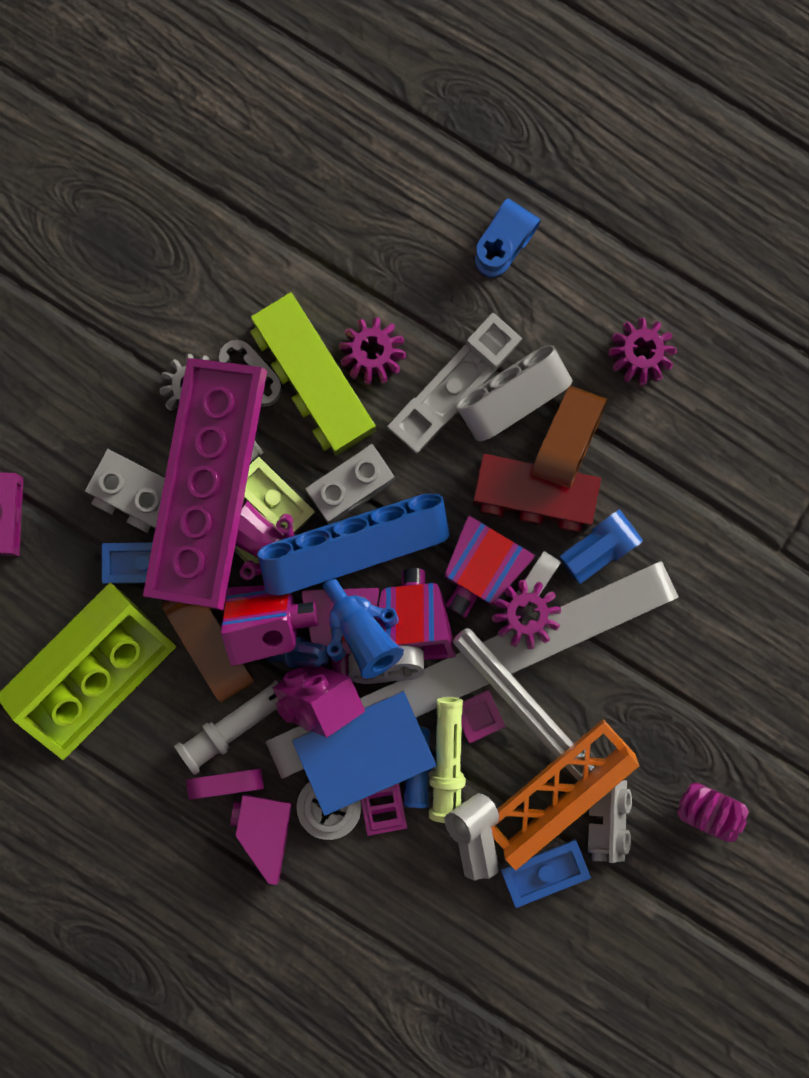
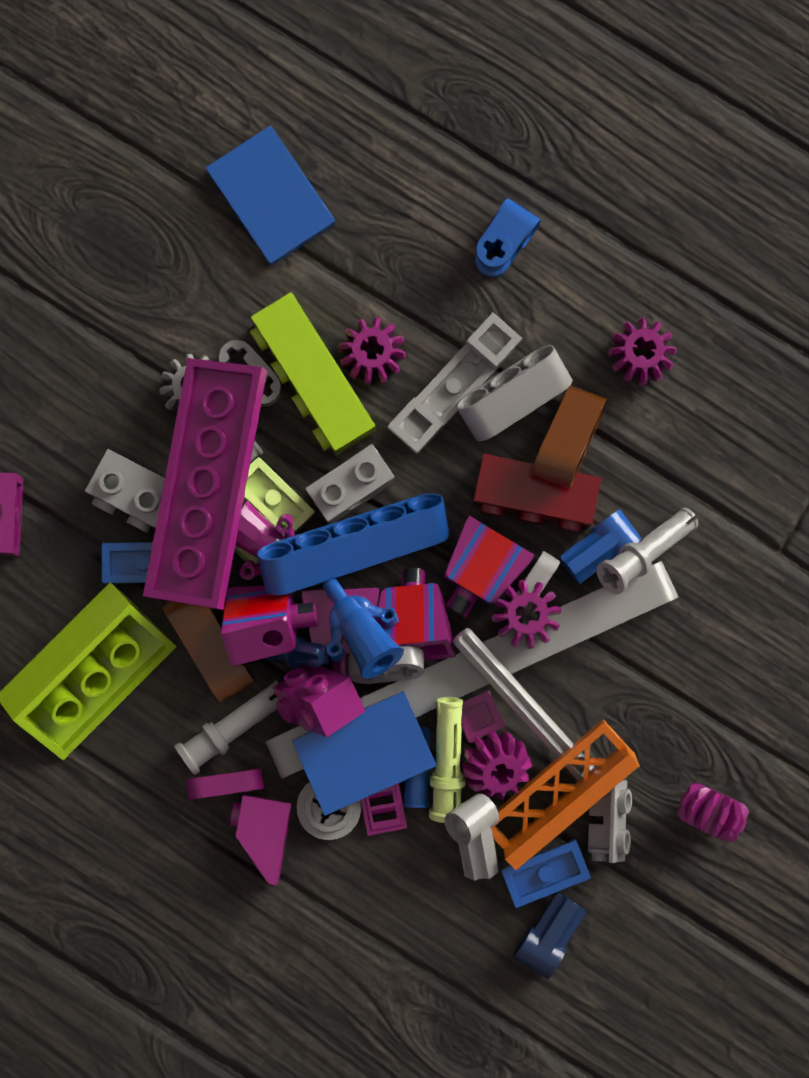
none -> blue tile [206,125,336,266]
none -> magenta gear [461,730,532,801]
none -> dark blue piece [513,892,587,979]
none -> light grey pin [597,508,698,594]

